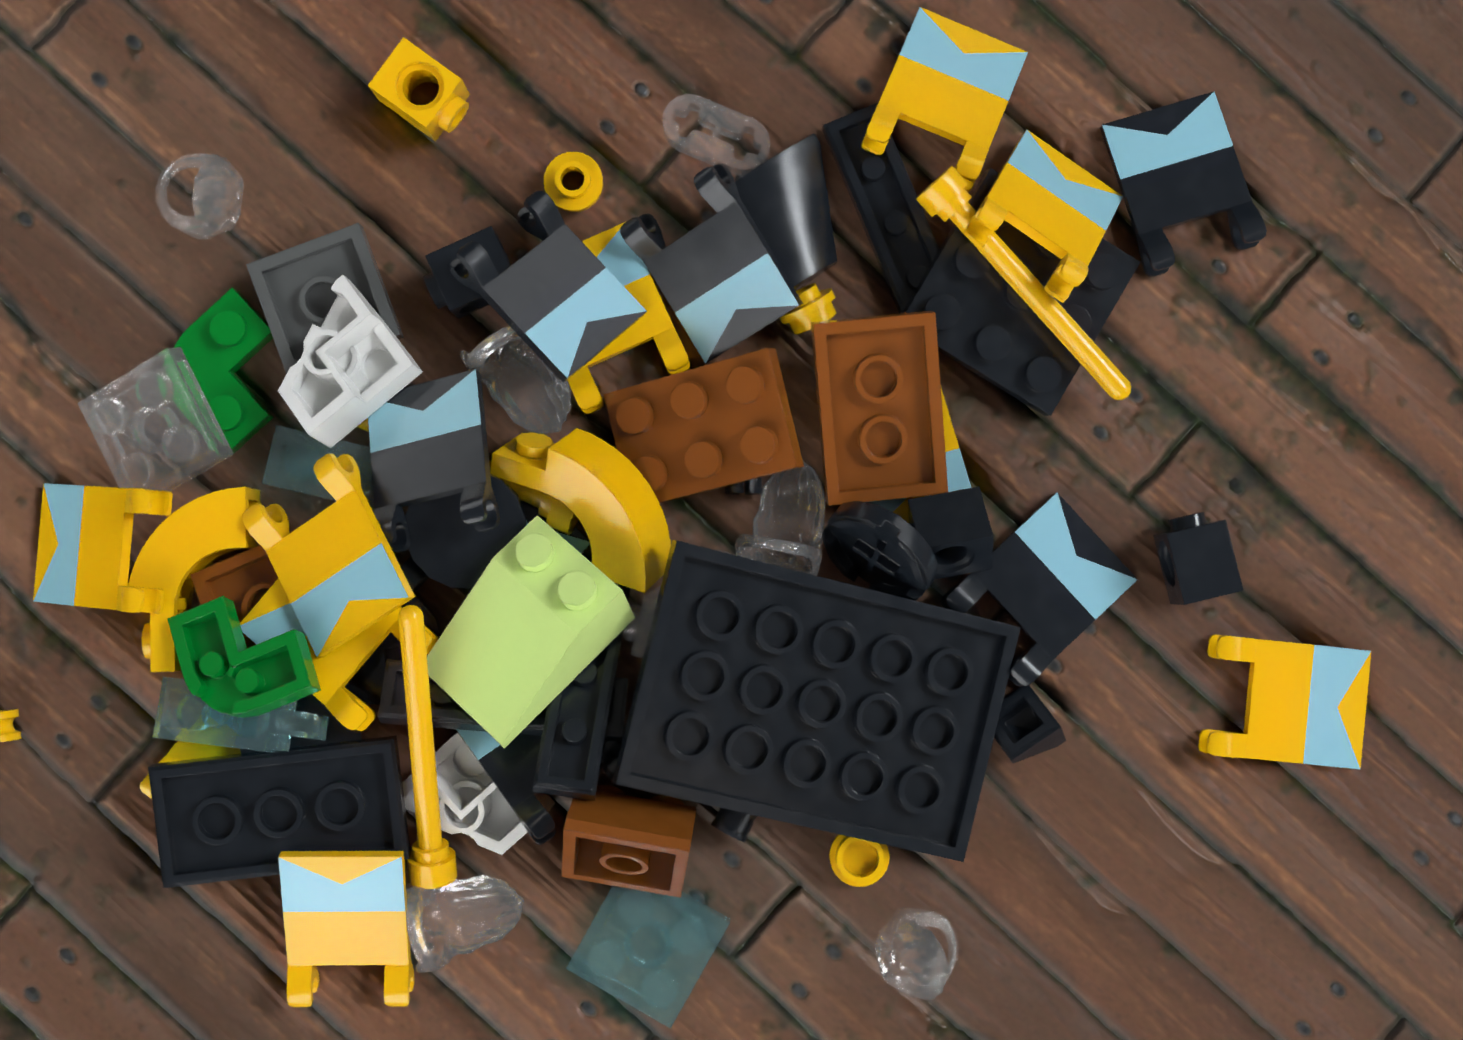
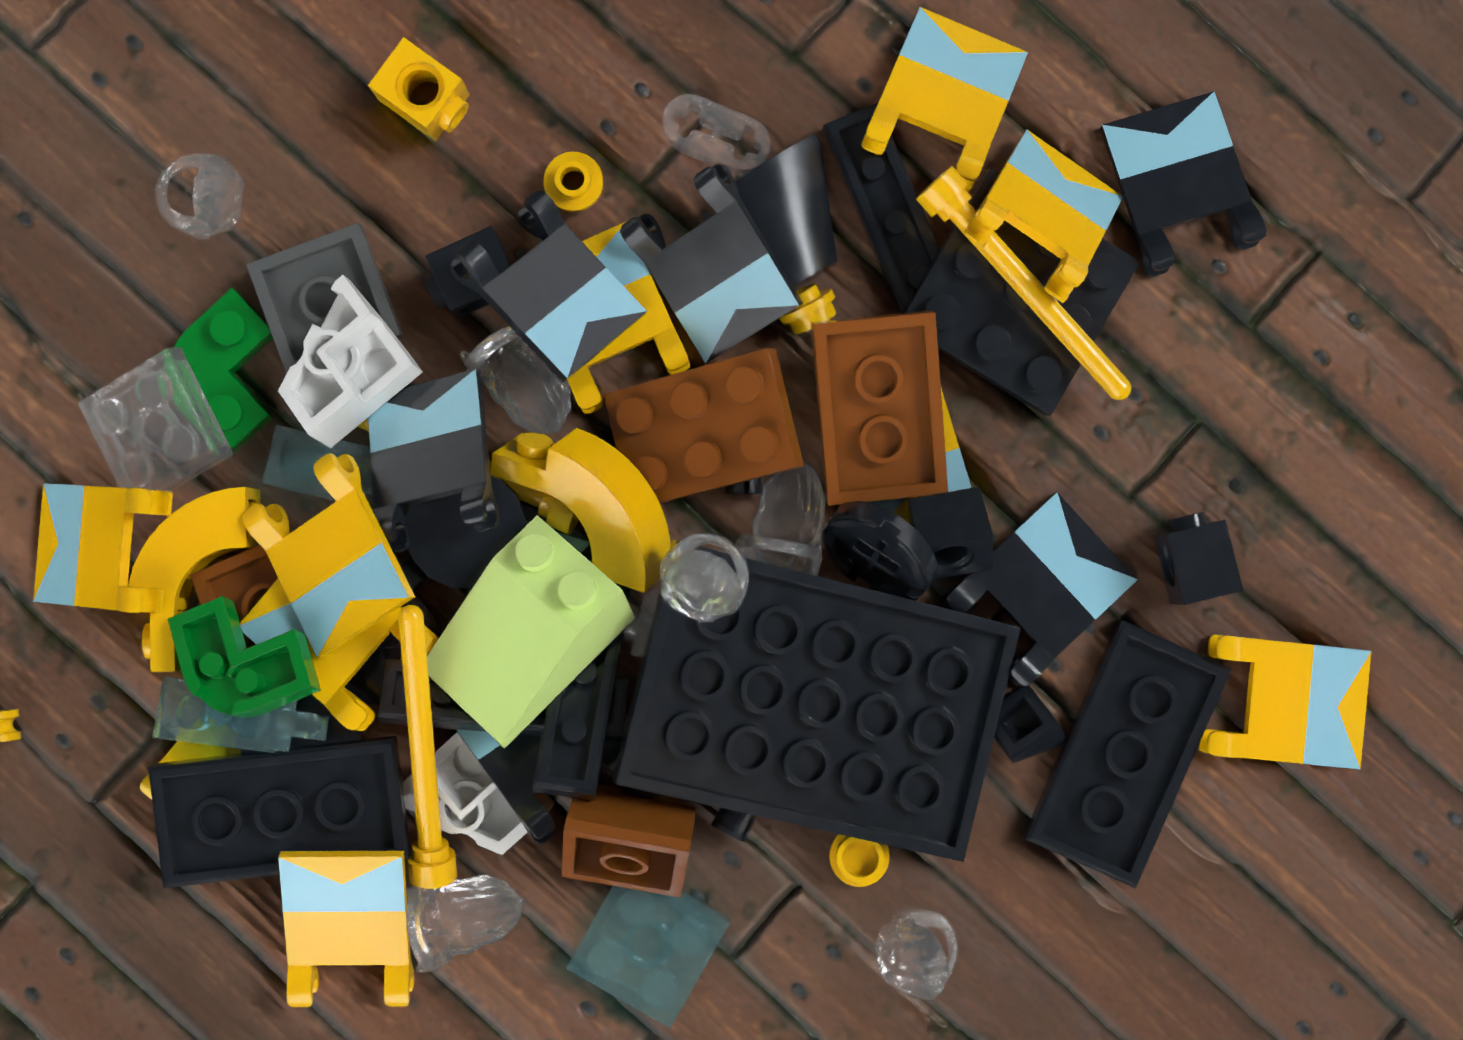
none -> clear piece [659,533,750,622]
none -> black tile [1023,620,1232,889]

